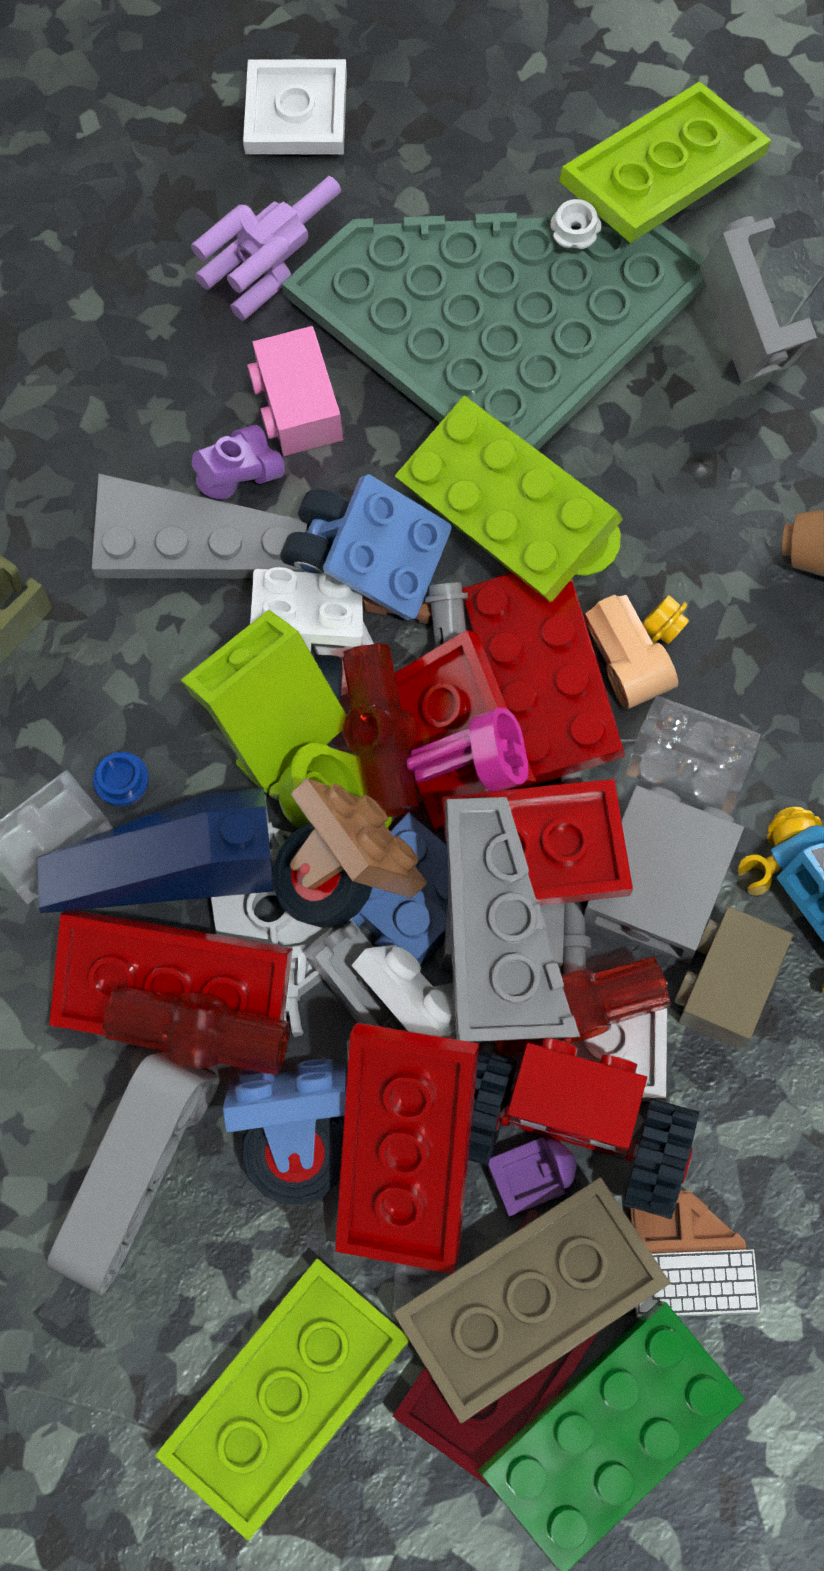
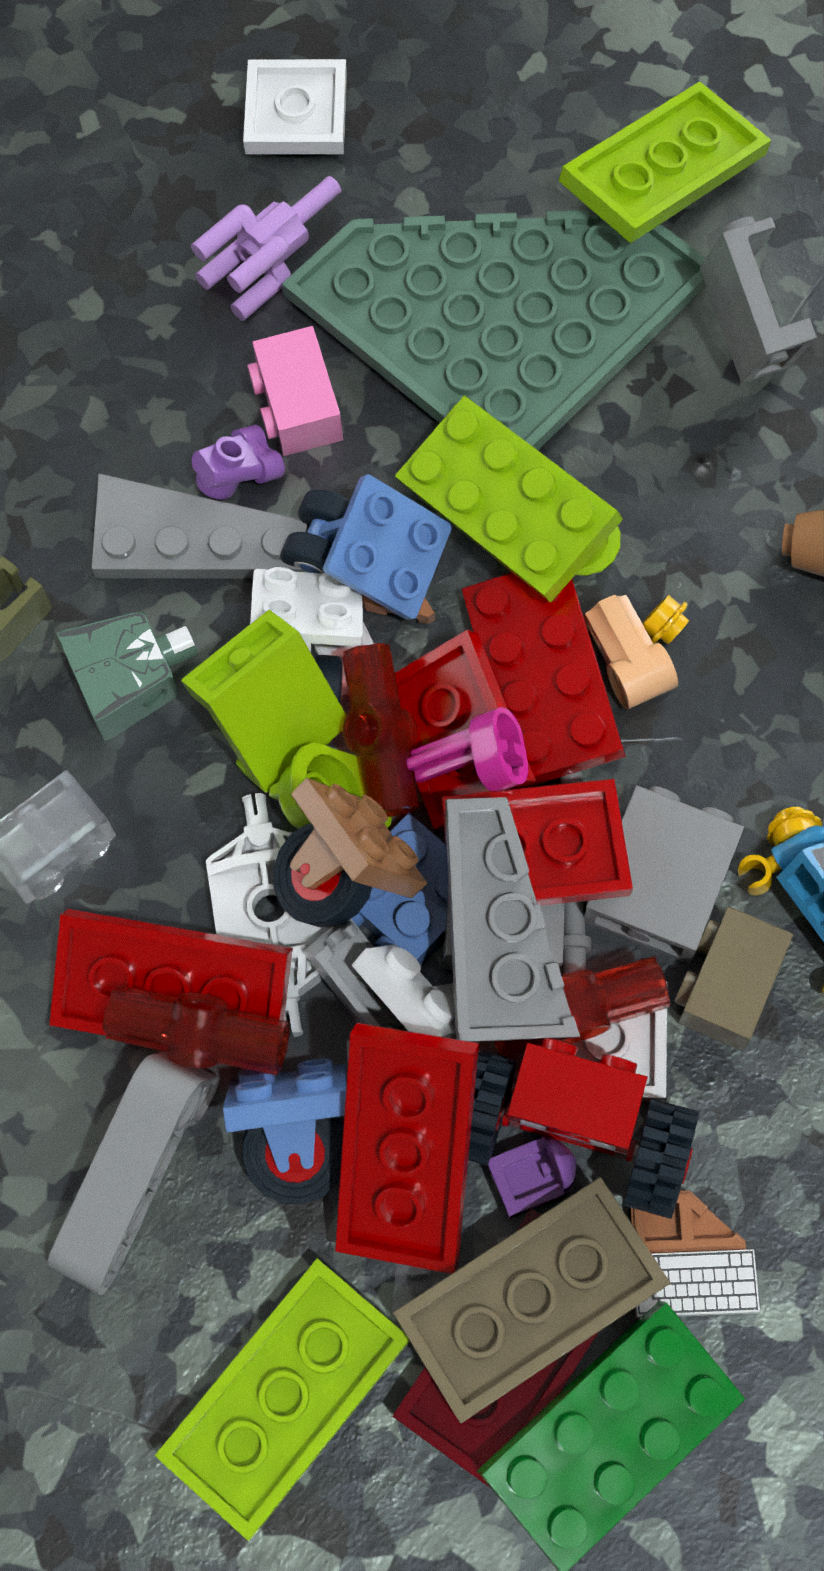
dark blue wedge [37,787,273,914] -> none
blue plate [93,752,149,807] -> none
light grey pin [425,582,468,649] -> none
white plate [550,199,601,249] -> none
clear brick [625,695,762,814] -> none
none -> sand green torso [57,612,198,741]

